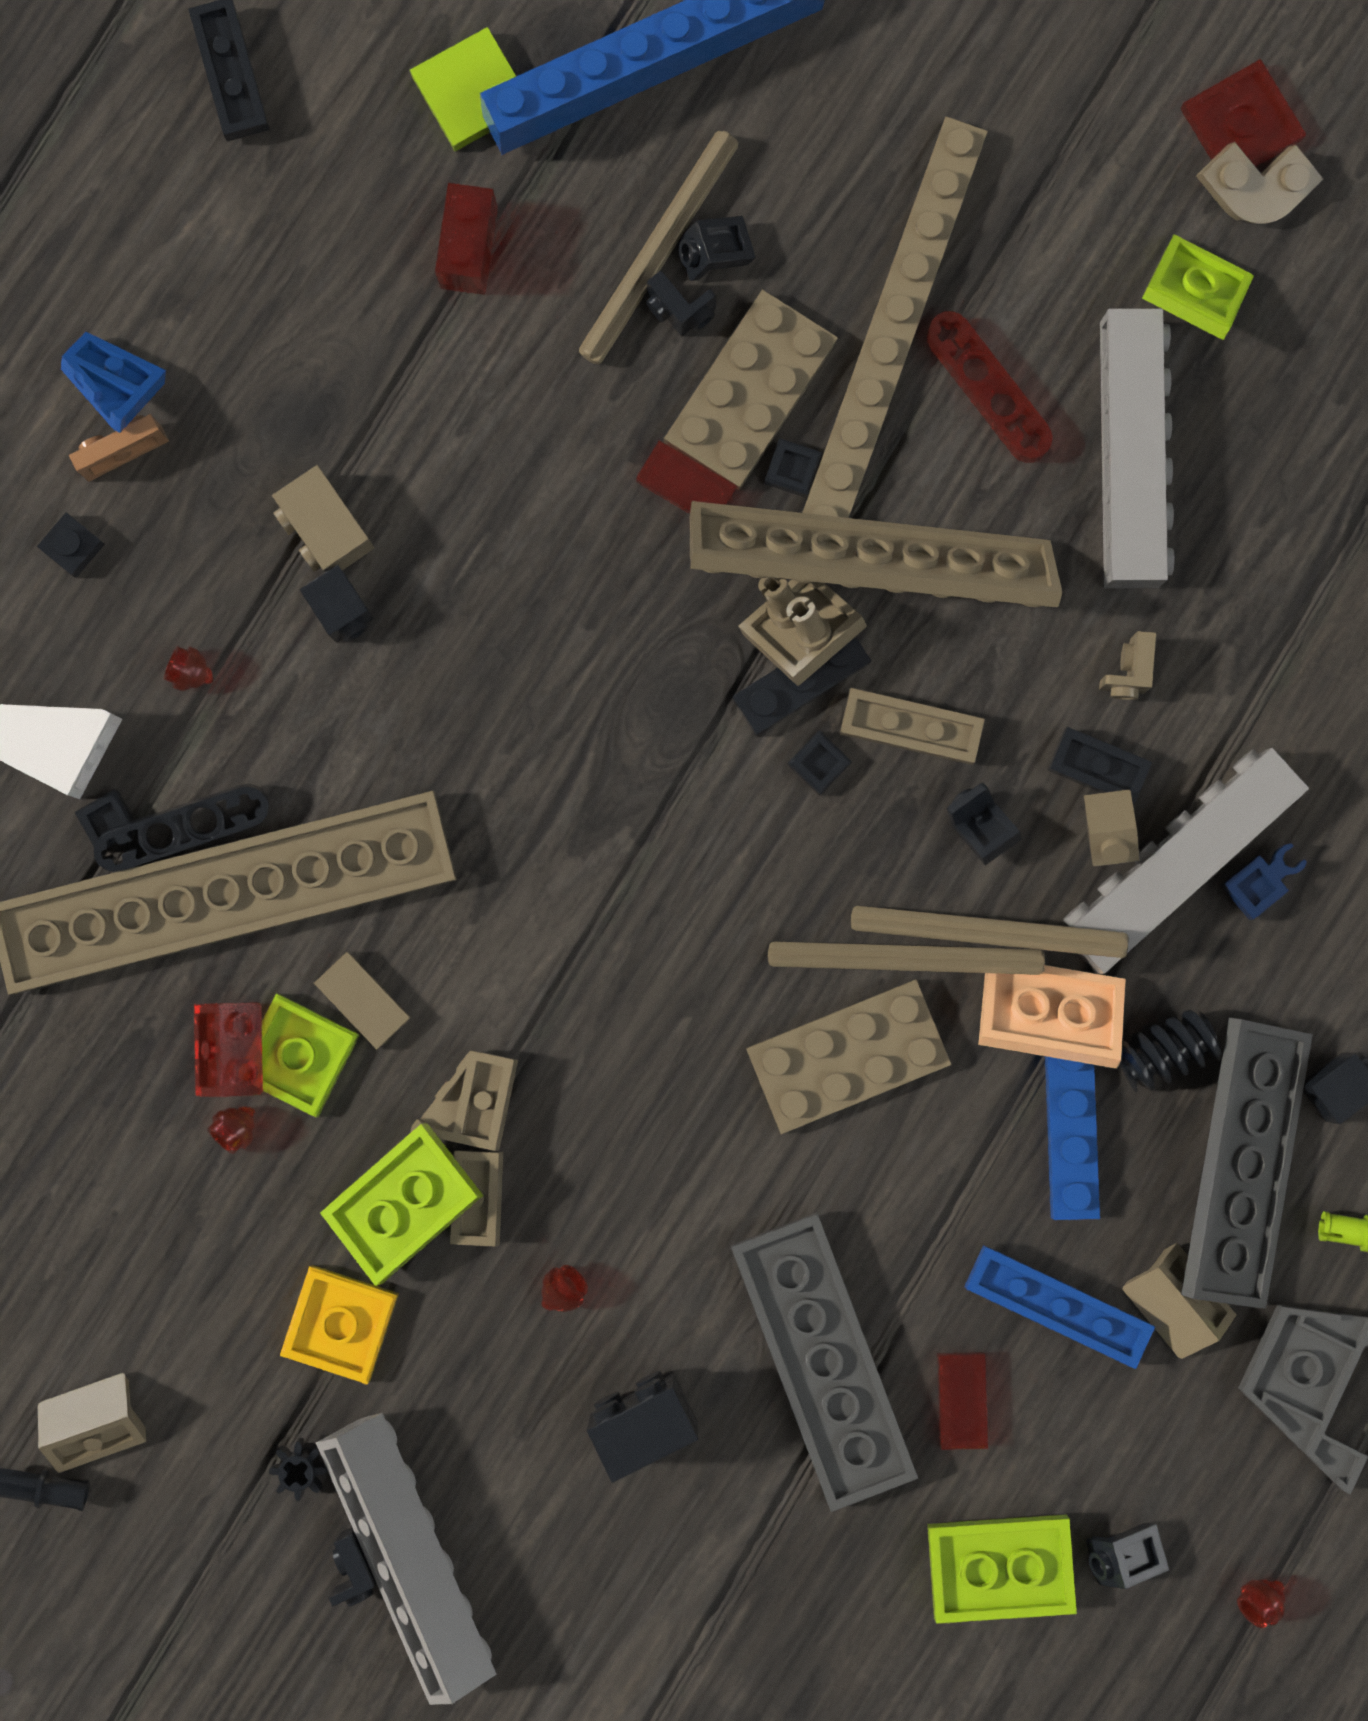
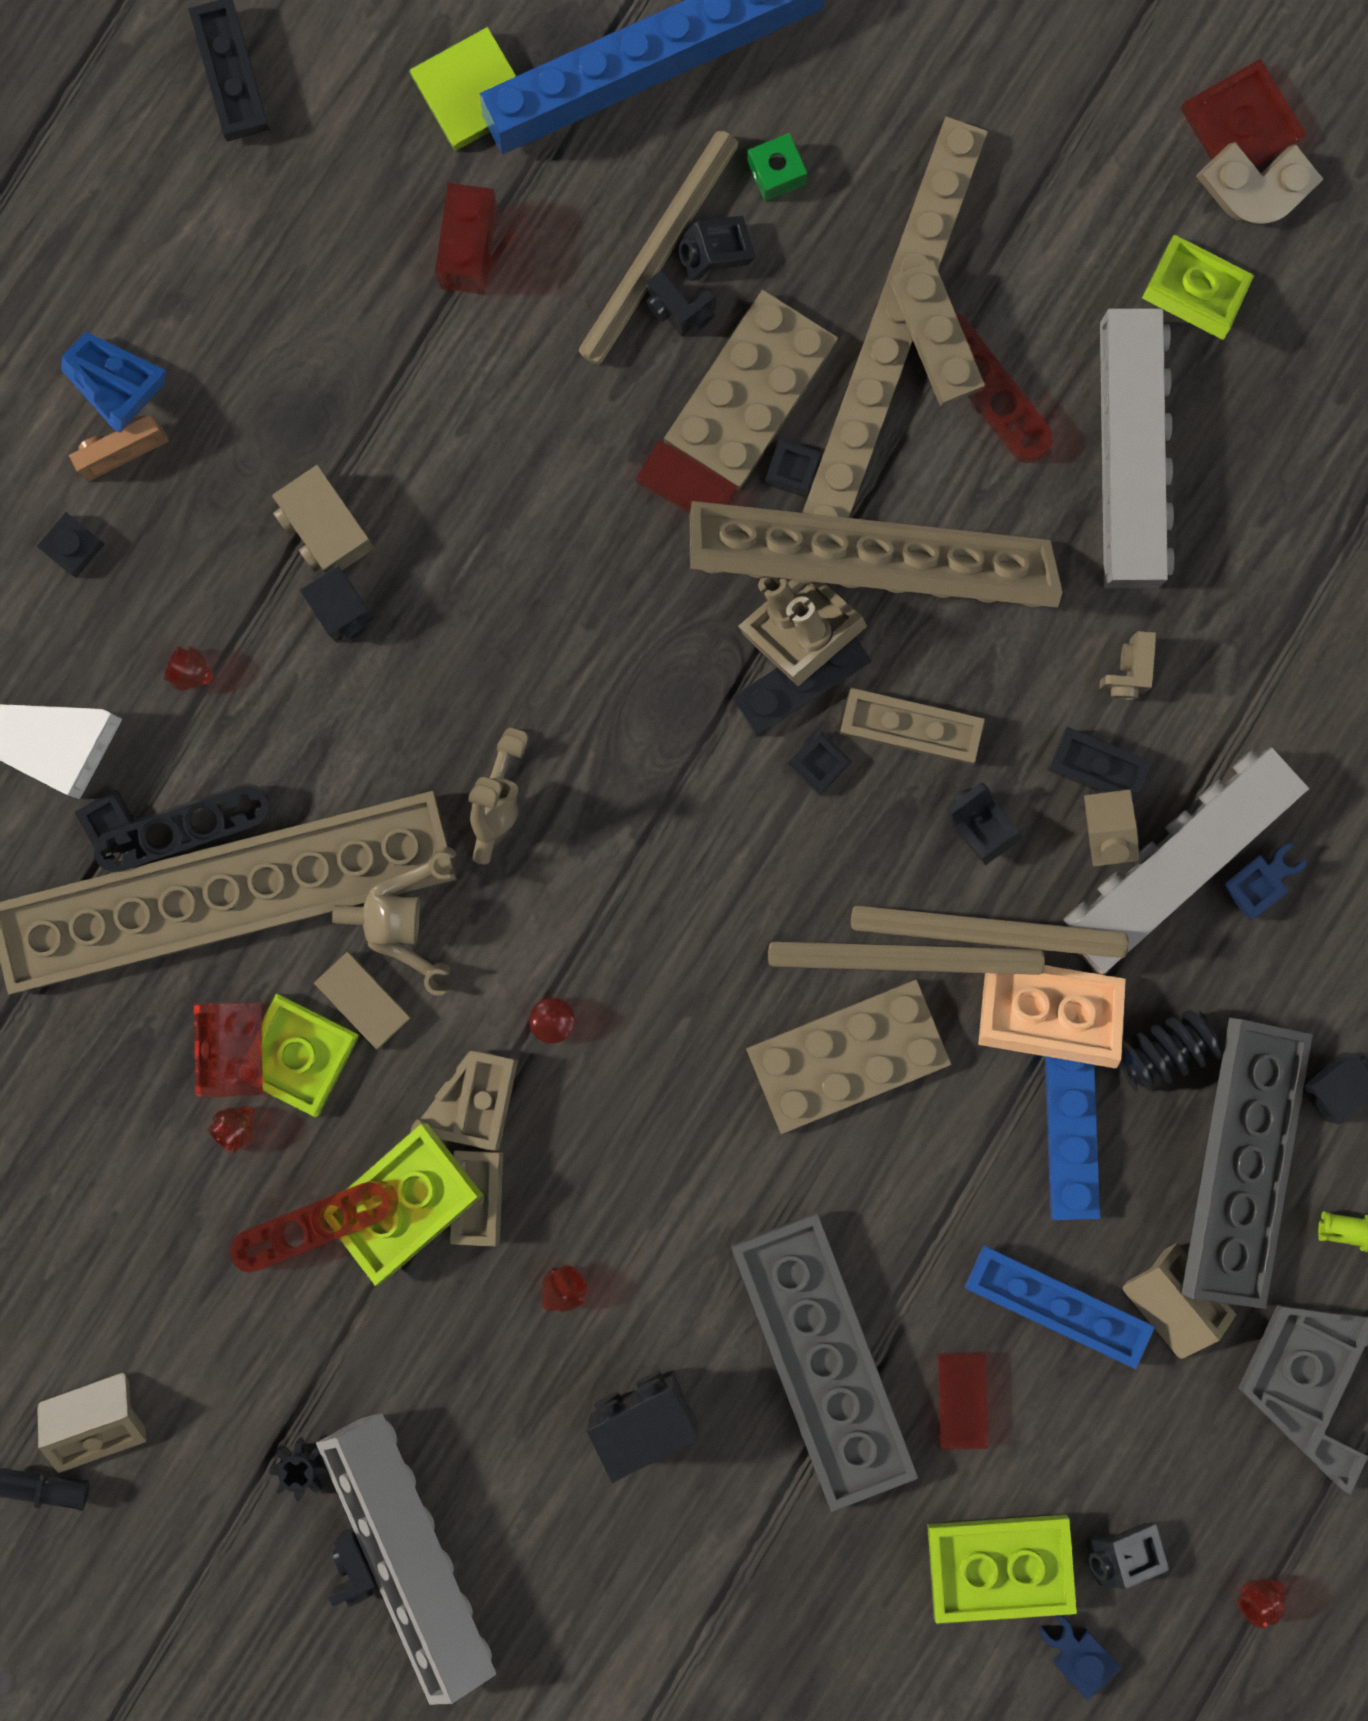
yellow tile [280,1265,399,1385] -> none
none -> clear red beam [230,1180,398,1273]
none -> dark tan piece [332,847,456,996]
none -> dark tan piece [469,728,529,864]
none -> clear red plate [529,997,575,1044]
none -> green piece [747,133,807,202]
none -> dark tan plate [889,260,985,407]
none -> dark blue plate [1038,1615,1121,1700]

